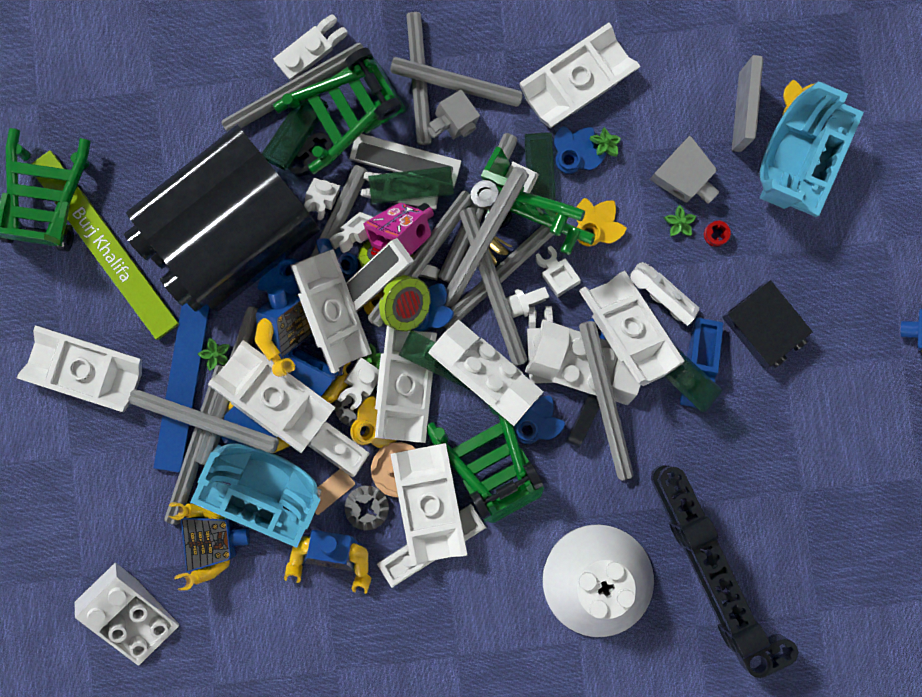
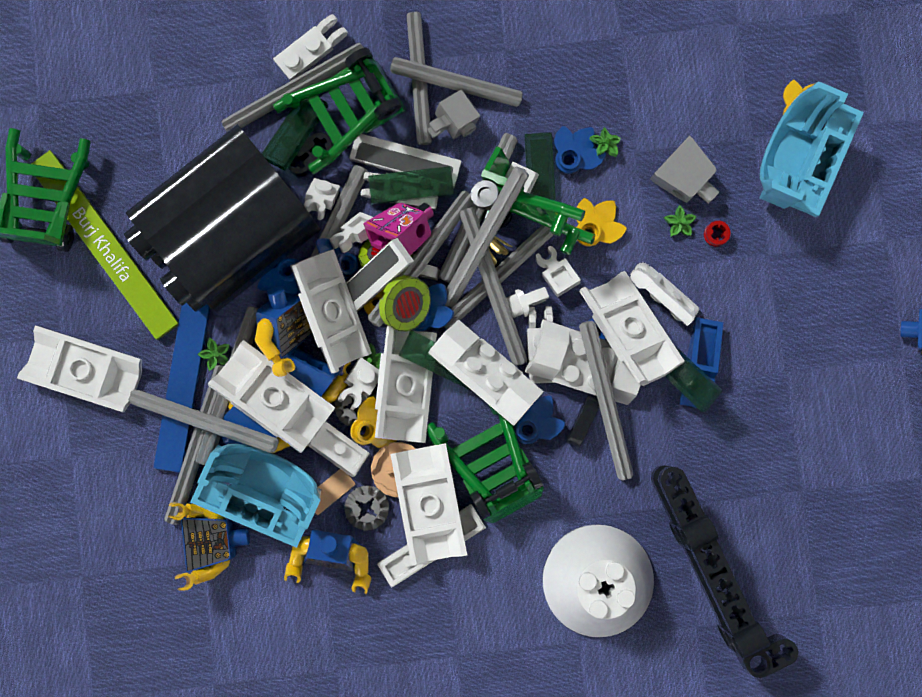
white slope [75,562,179,666] -> none
white piece [519,23,640,128] -> none
black brick [722,280,813,368] -> none
light grey tile [732,55,763,152] -> none

